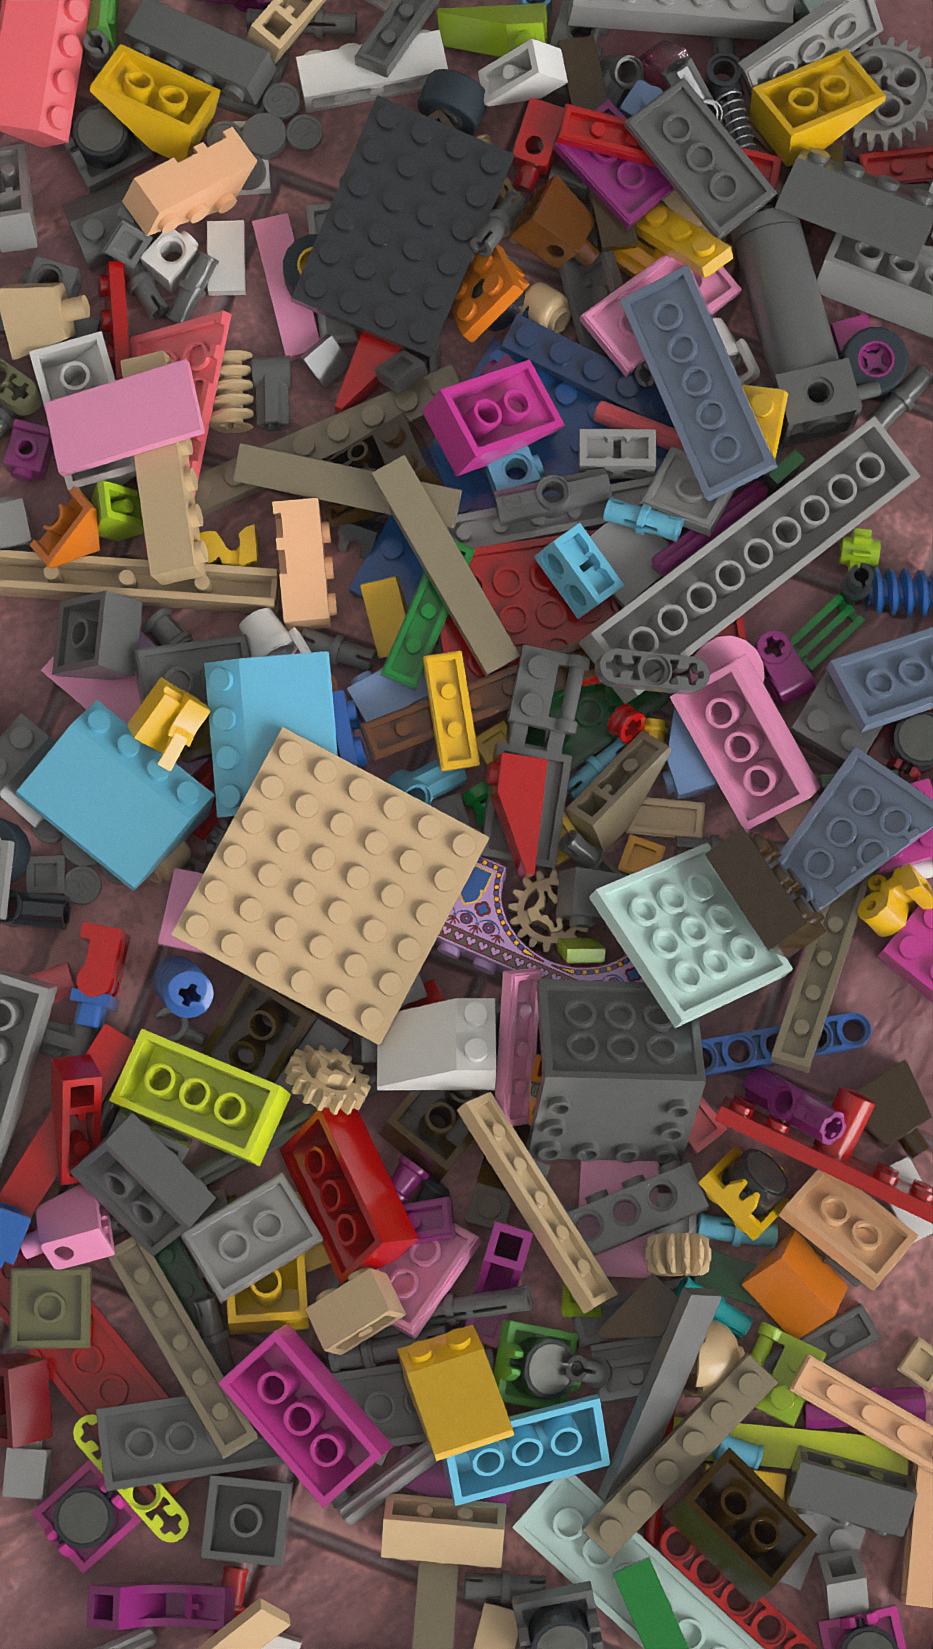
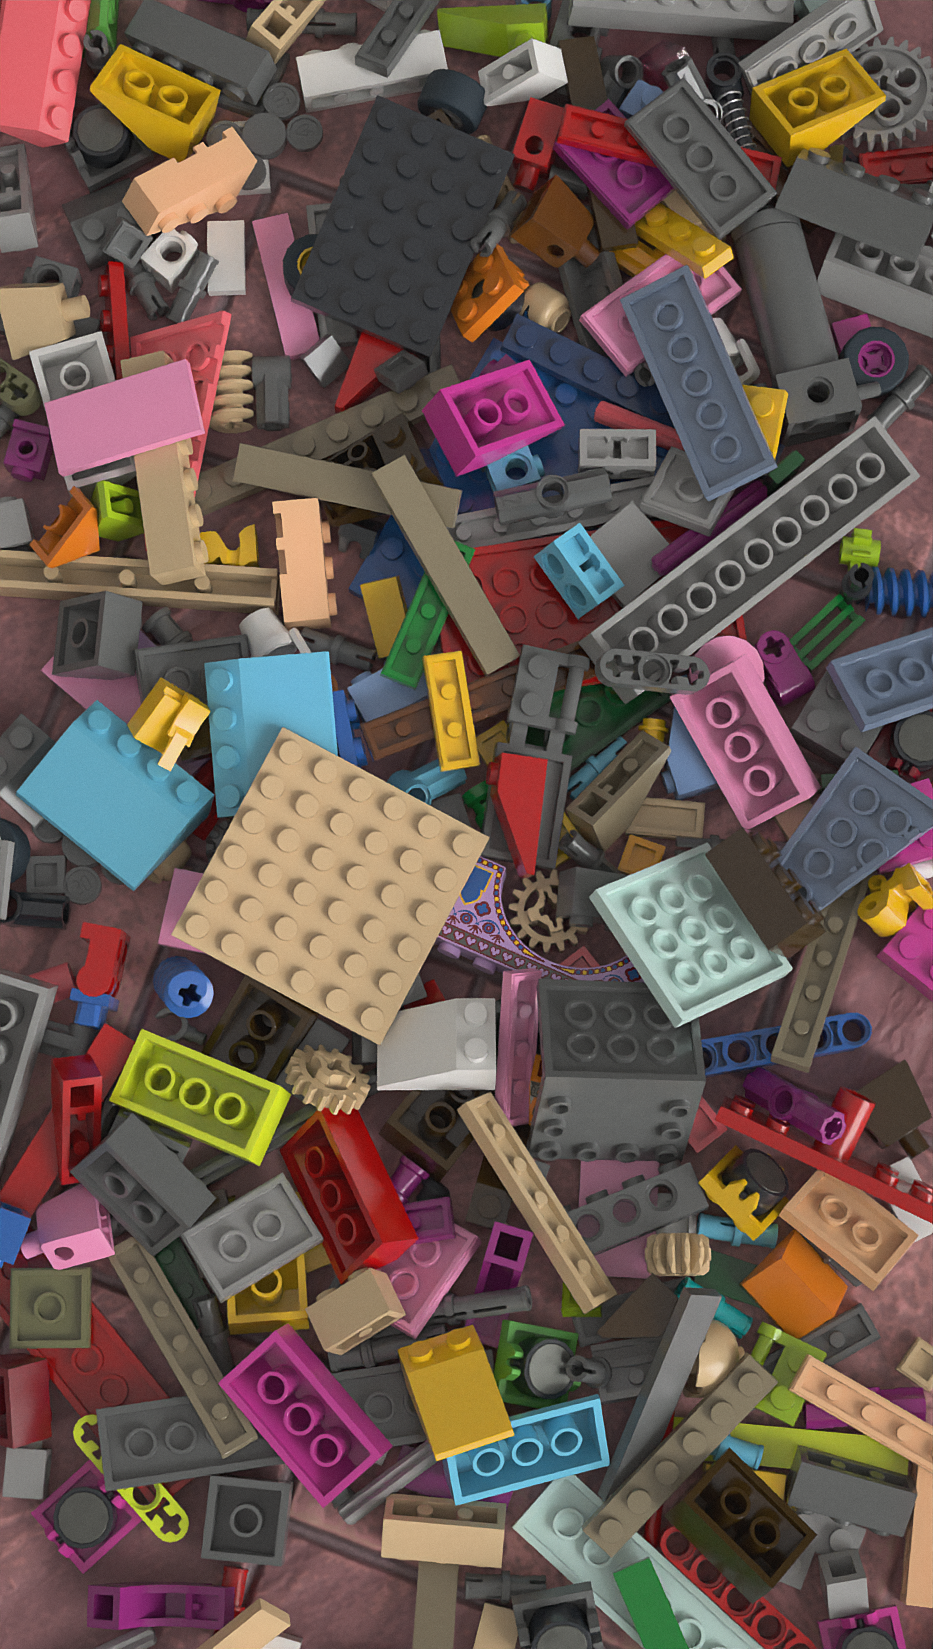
lime tile [557,938,605,963] -> none
medium azure pin [603,497,684,542] -> none
red bush [608,704,645,743] -> none

